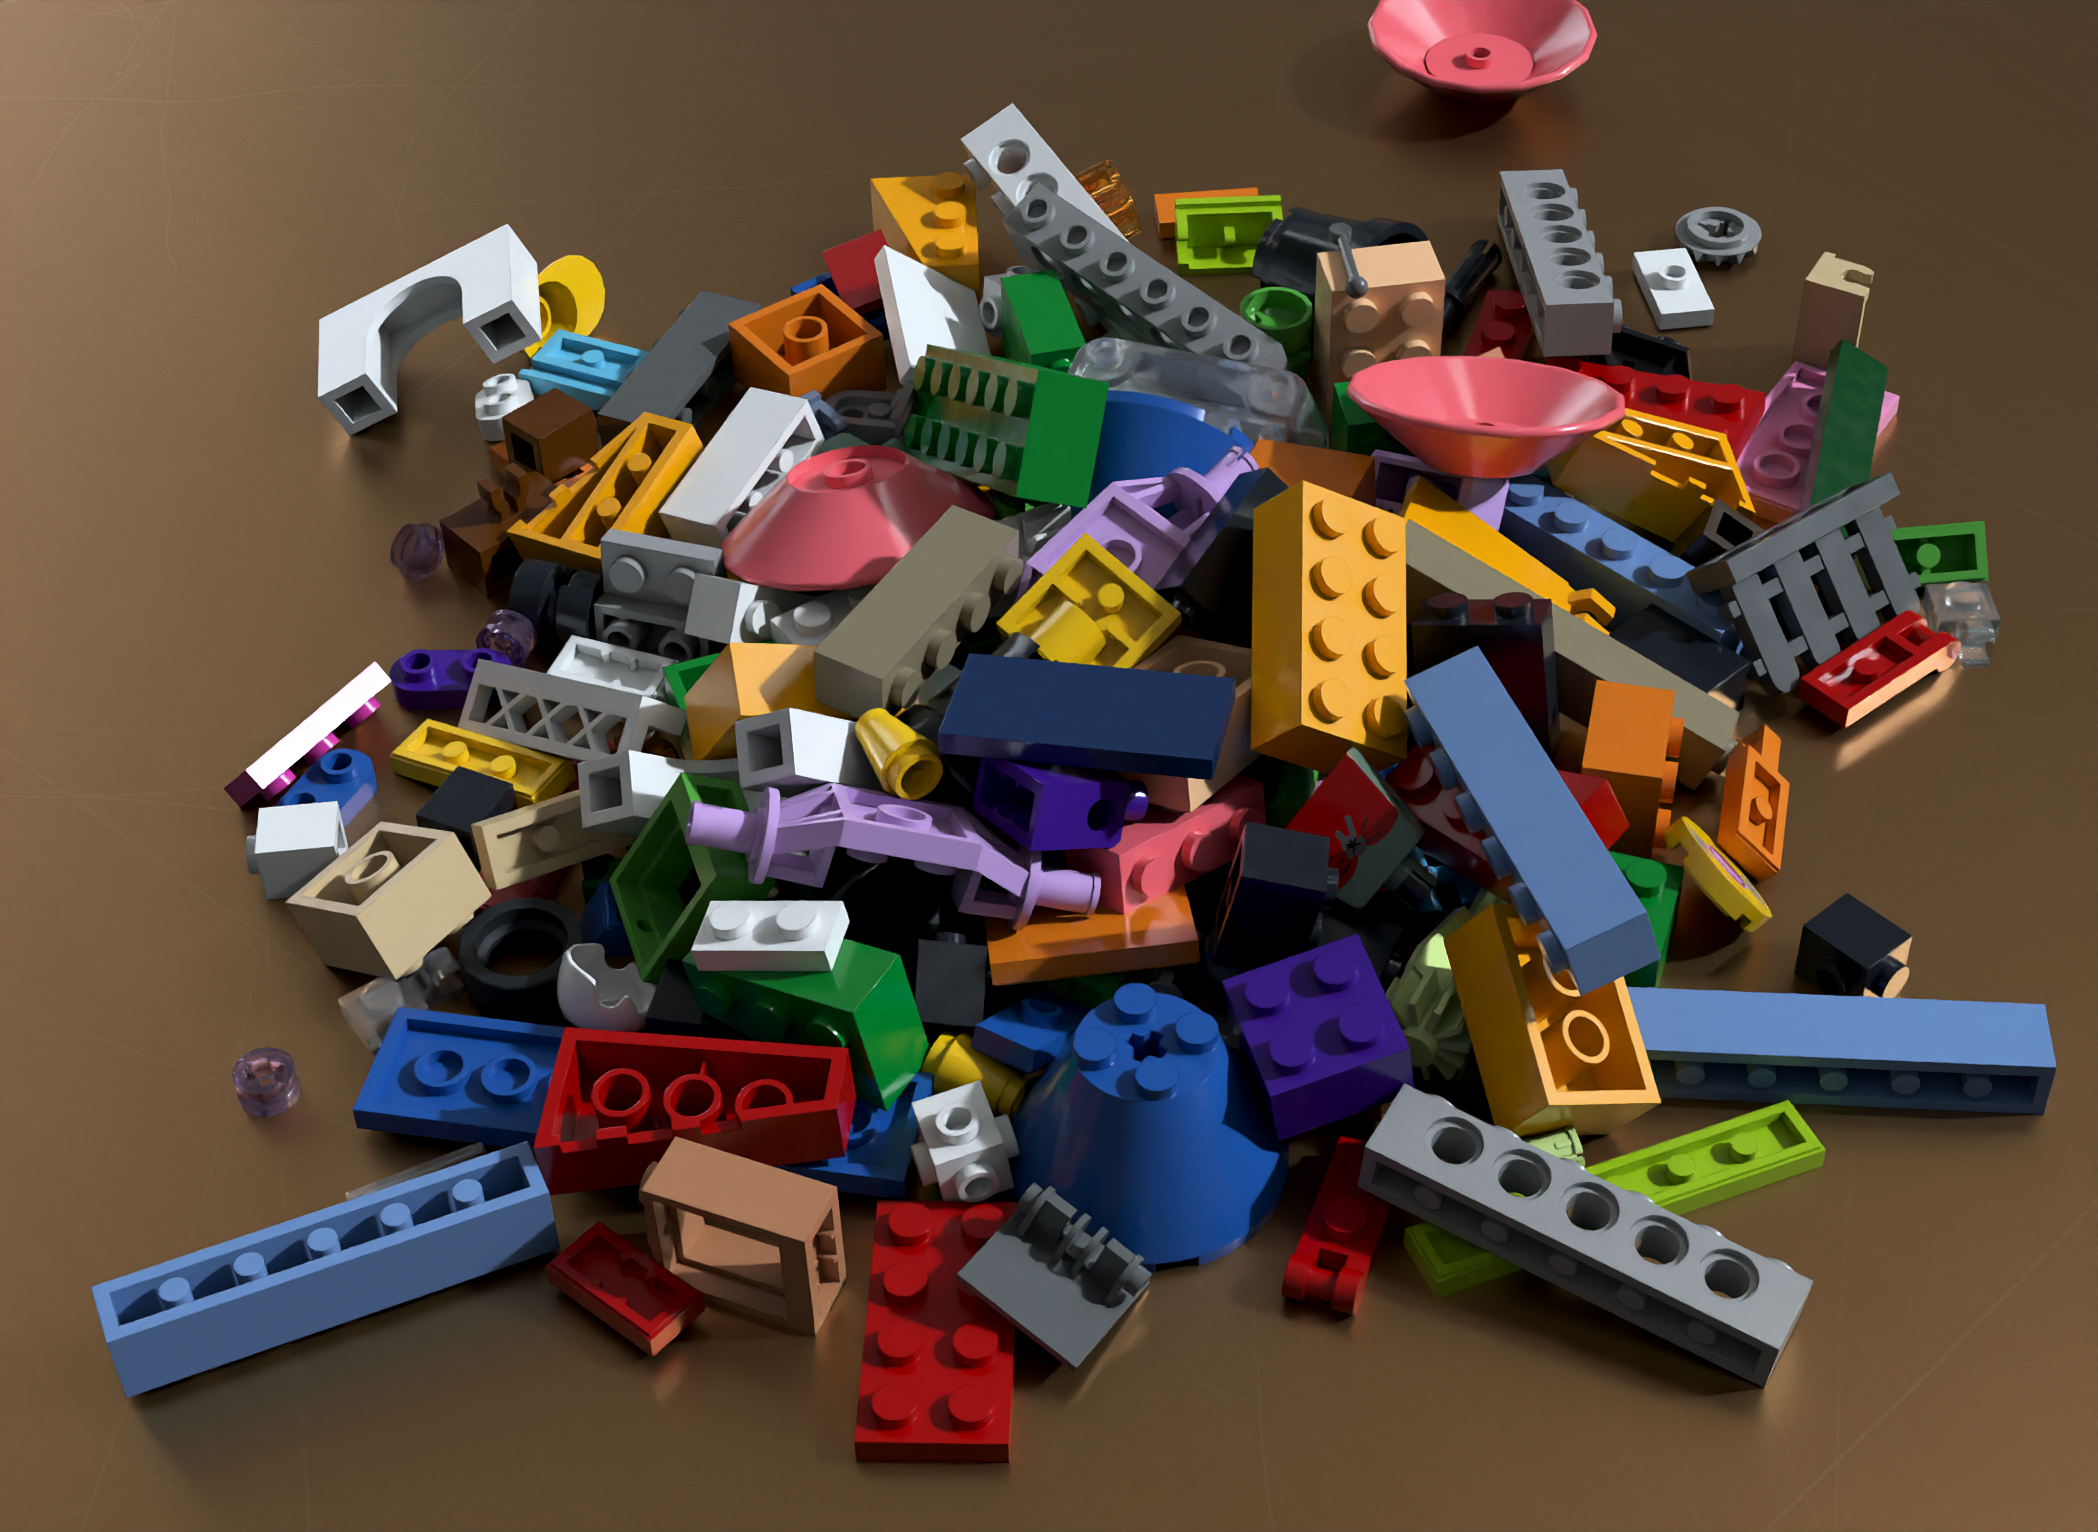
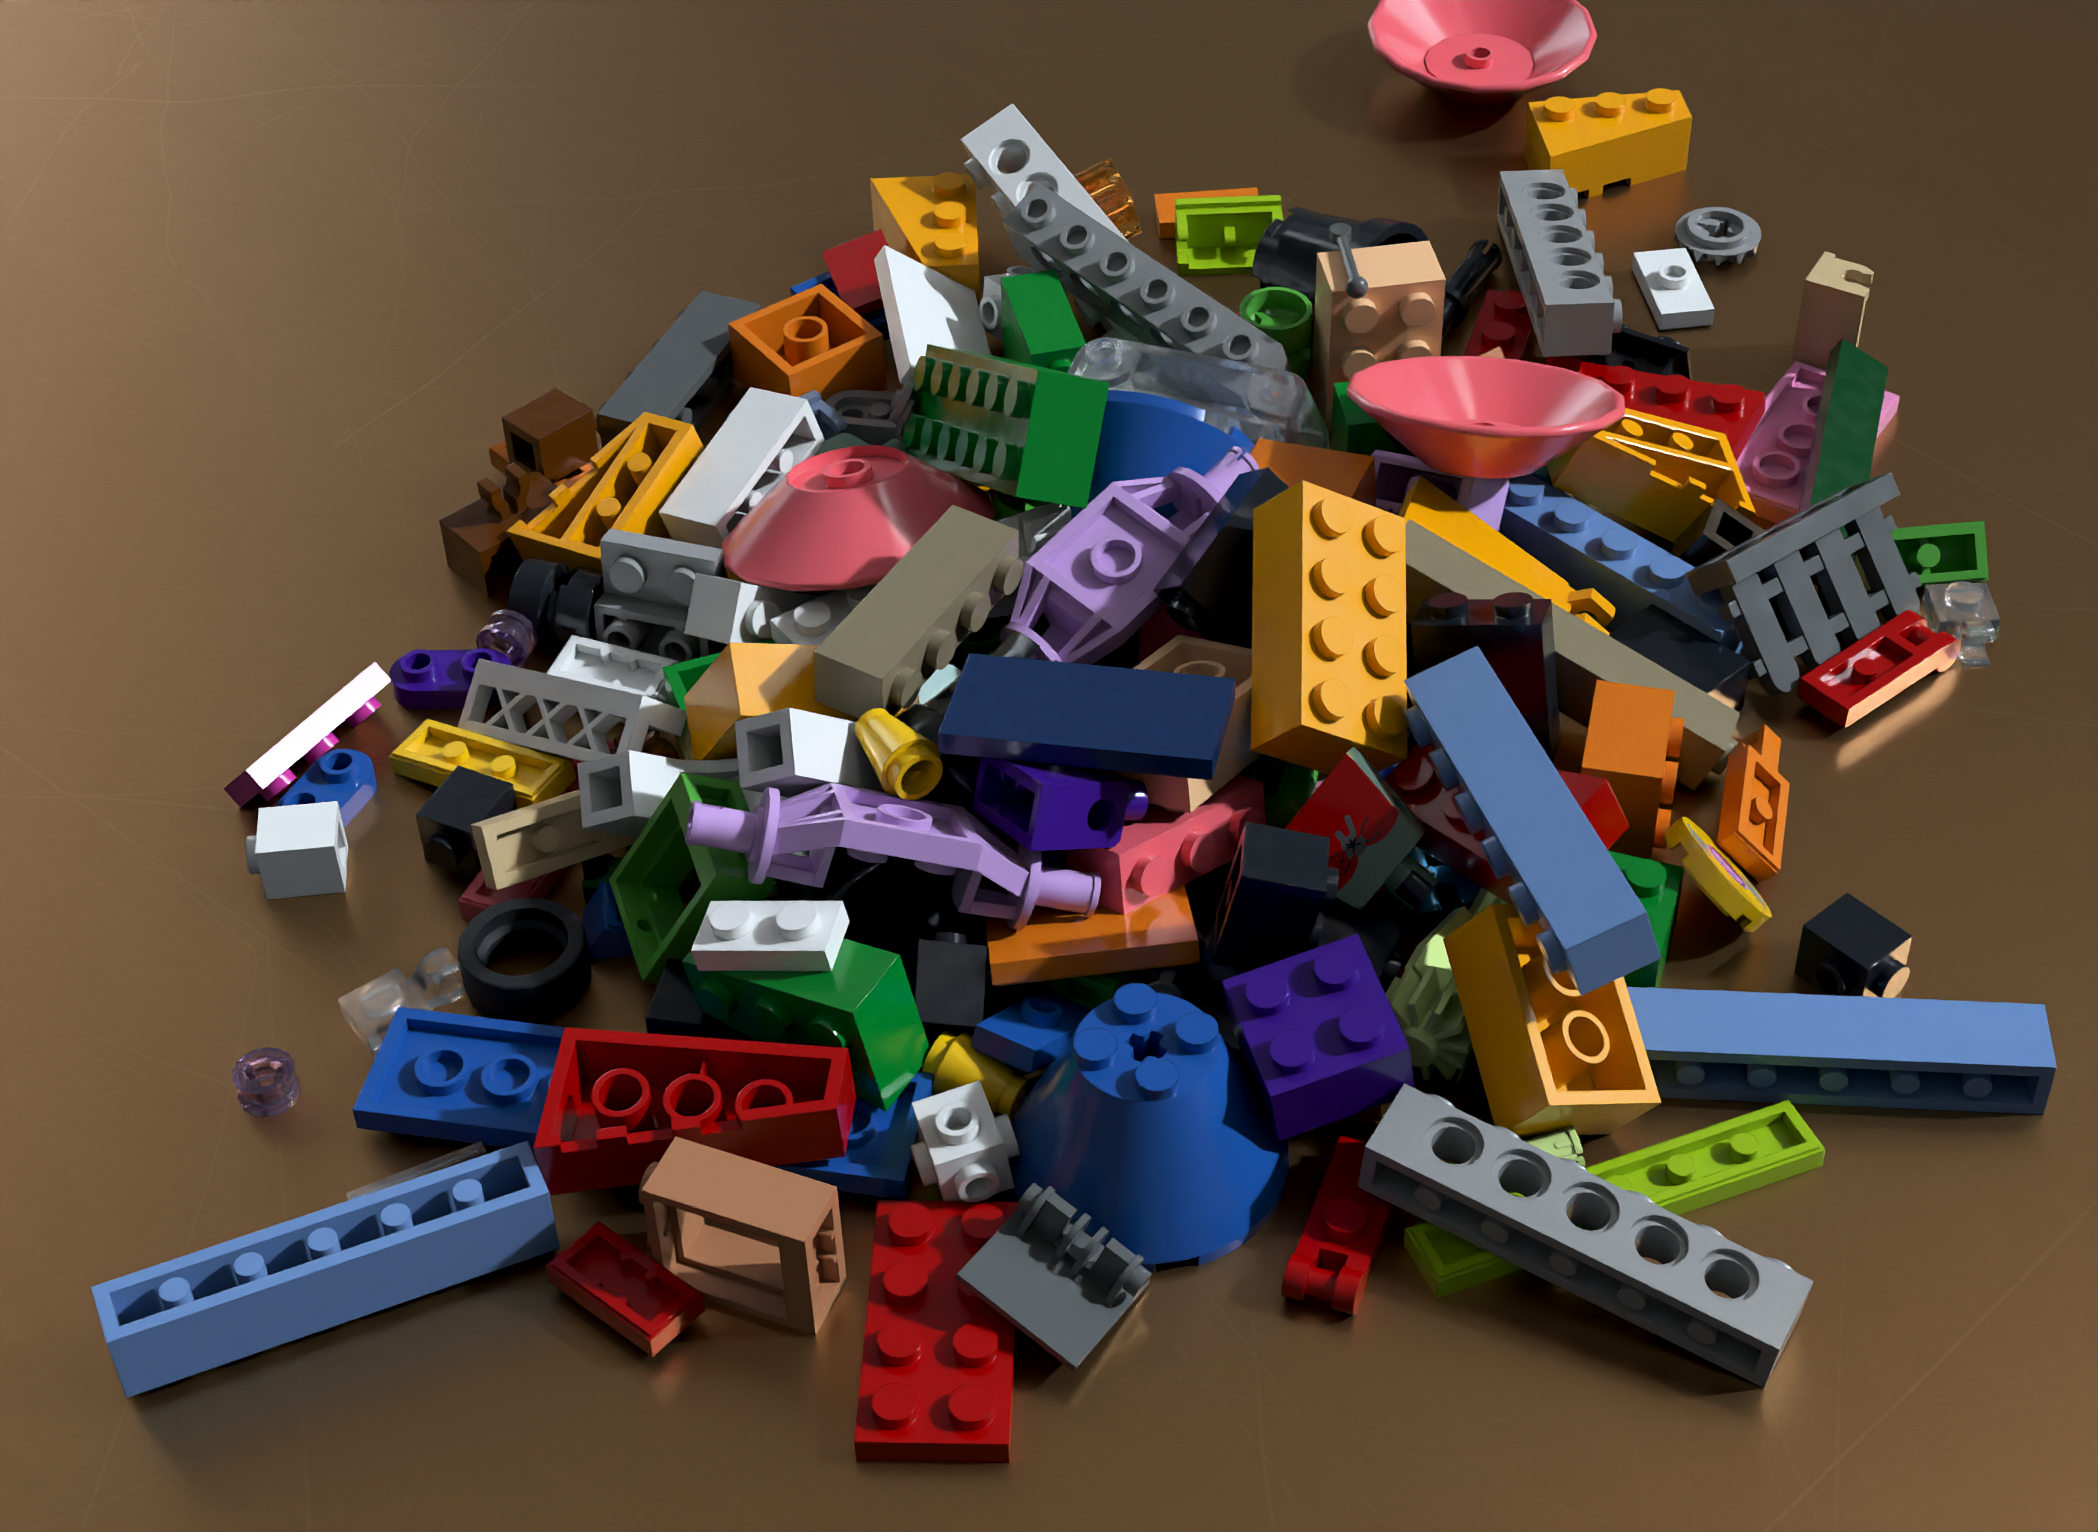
tan brick [285,821,492,980] -> none
white arch [318,224,542,436] -> none
plate [390,522,444,581] -> none
white plate [475,373,534,441] -> none
medium azure plate [518,329,649,411] -> none
yellow piece [520,255,605,361] -> none
white hair [557,943,657,1033] -> none
yellow plate [996,532,1182,669] -> none
none -> light orange wedge [1524,88,1692,198]

